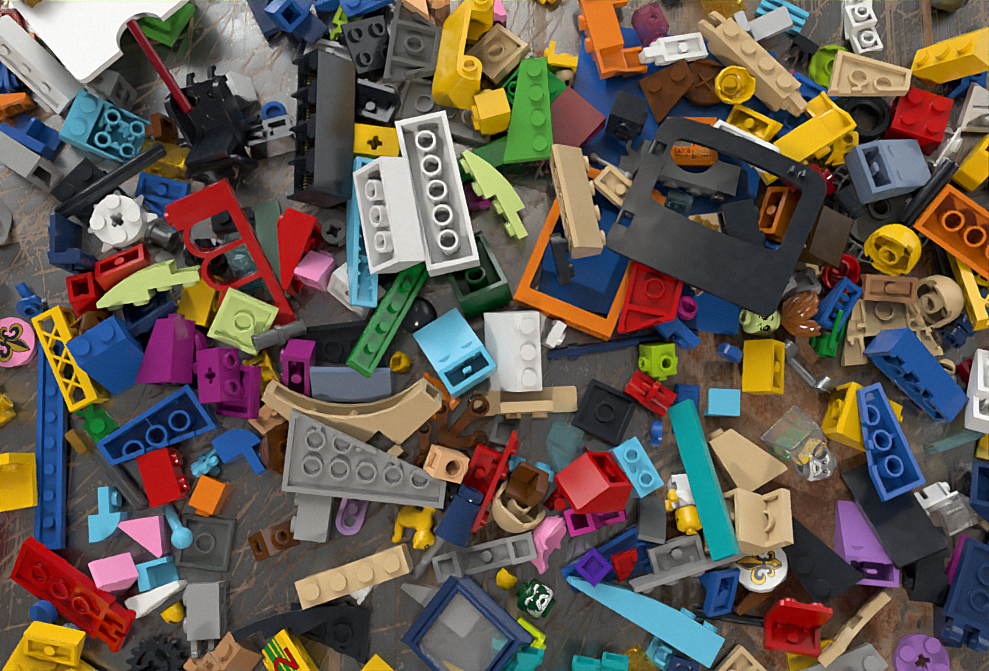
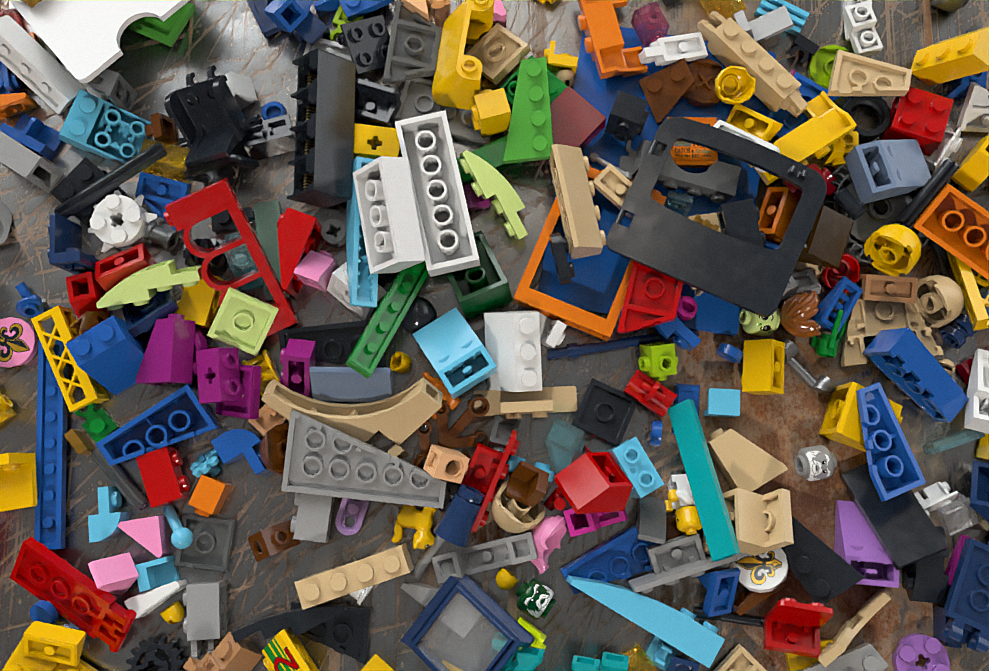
dark red bar [126,19,194,114] -> none
dark grey pin [251,319,307,351] -> none
dark purple panel [574,547,615,588] -> none
red tile [609,547,637,583] -> none
clear torso [760,405,828,466] -> none

